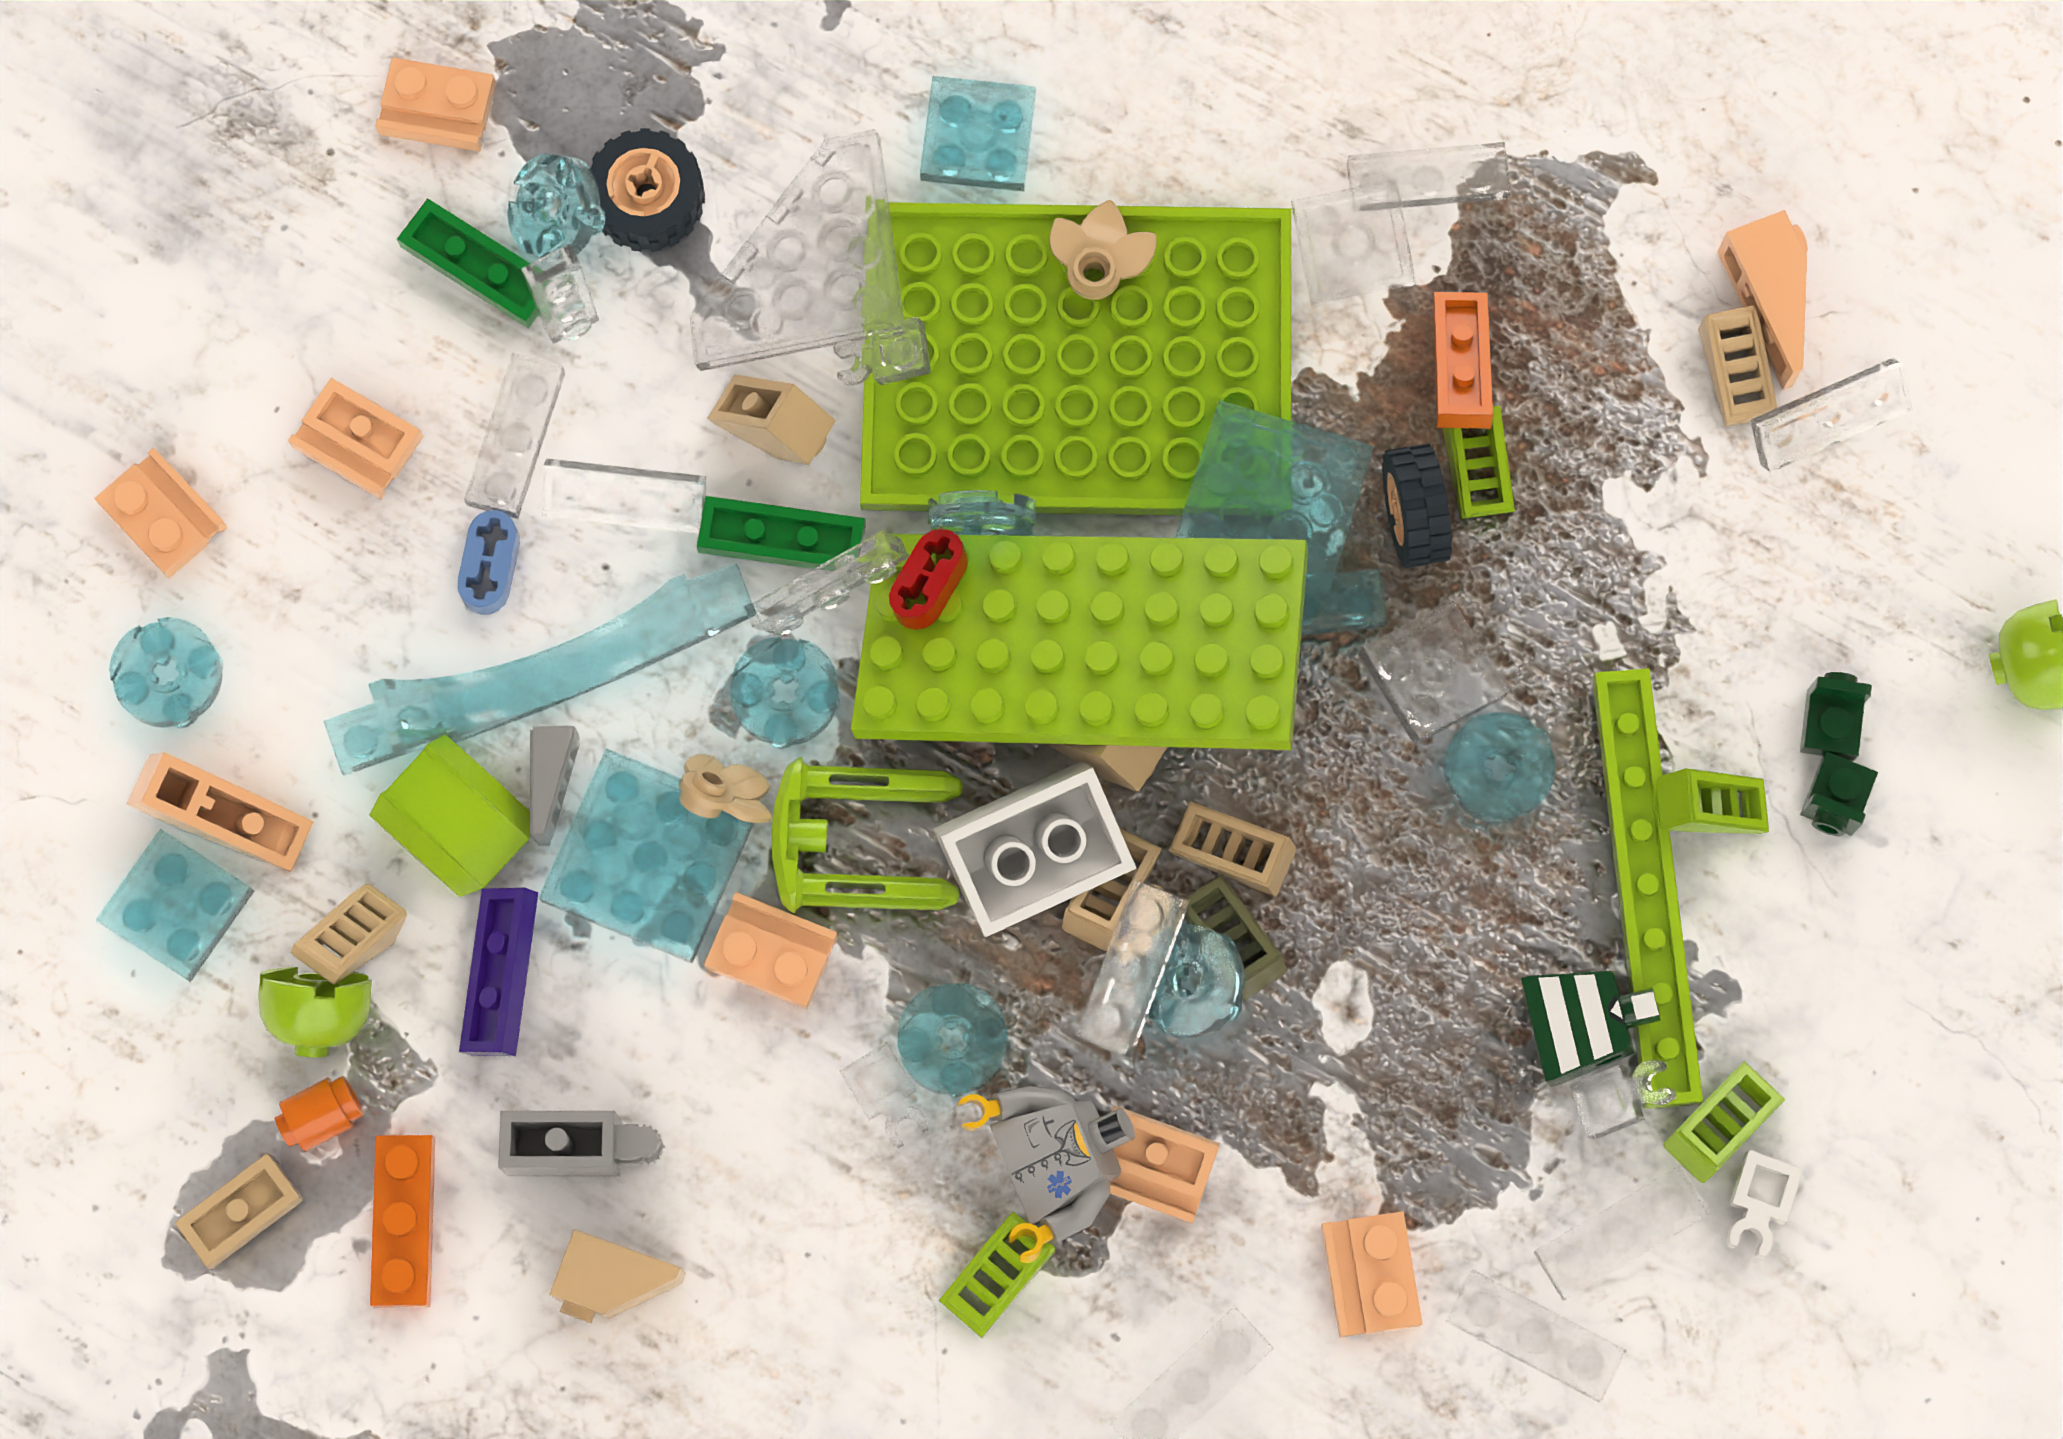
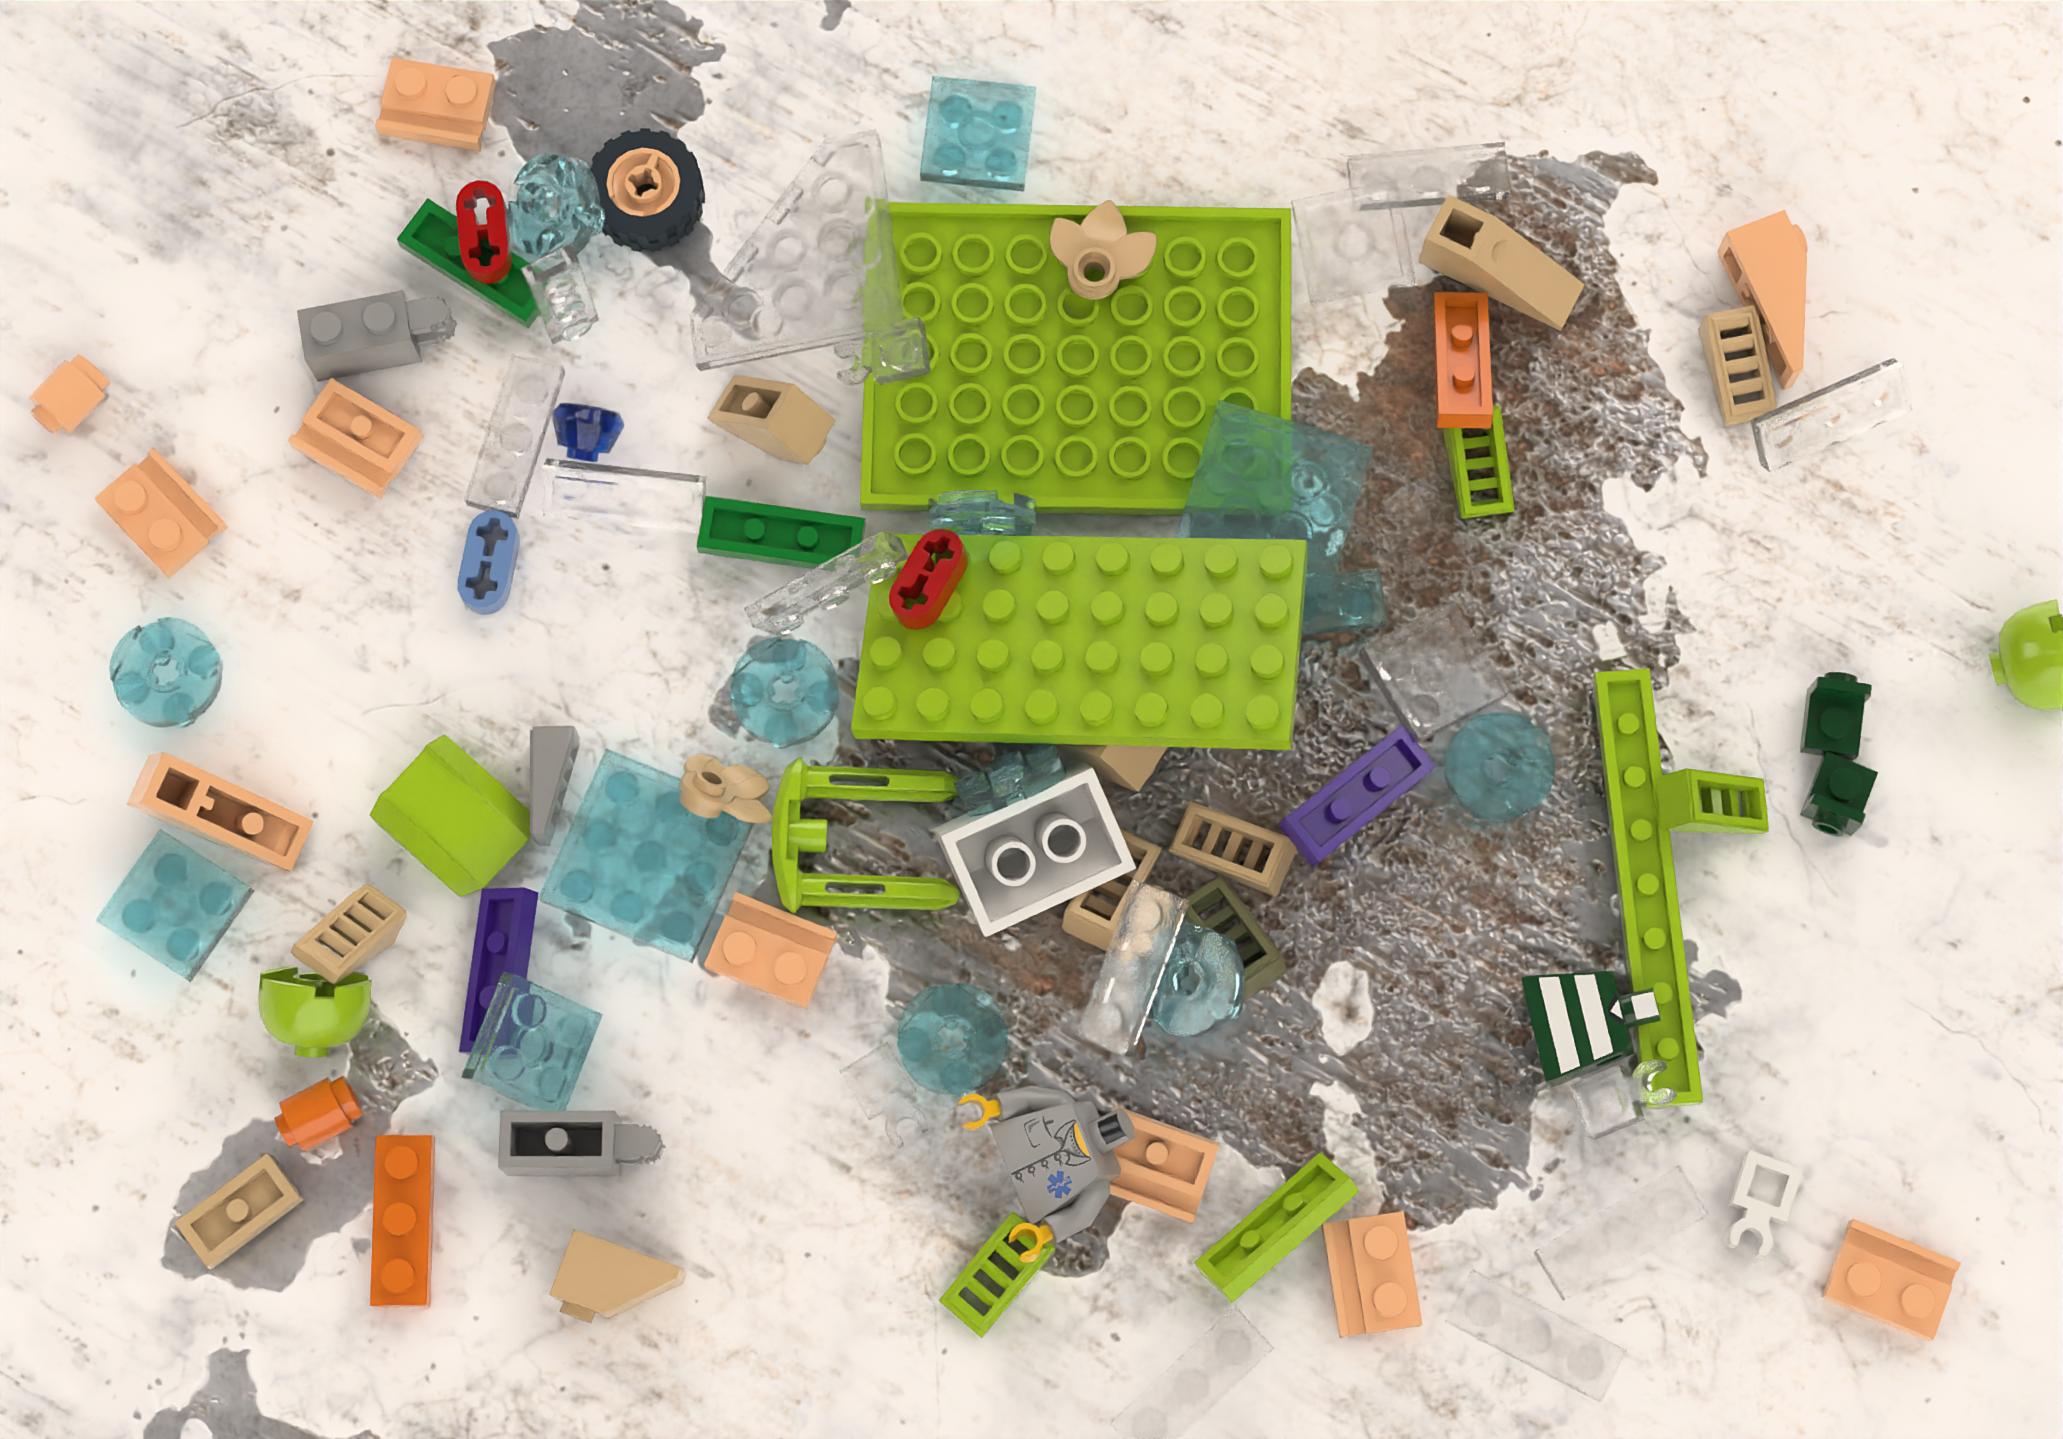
clear light blue slope [323,563,756,776] -> none
black wheel [1382,443,1452,568] -> none
lime slope [1663,1061,1786,1183] -> none
none -> light nougat brick [29,354,110,434]
none -> light grey hinge [297,290,457,382]
none -> red beam [456,180,512,284]
none -> clear light blue plate [461,972,603,1111]
none -> clear blue cone [552,402,625,462]
none -> clear light blue plate [953,744,1066,817]
none -> lime plate [1194,1152,1360,1303]
none -> dark purple plate [1278,724,1437,867]
none -> tan slope [1419,194,1585,331]
none -> light nougat plate [1822,1219,1961,1341]

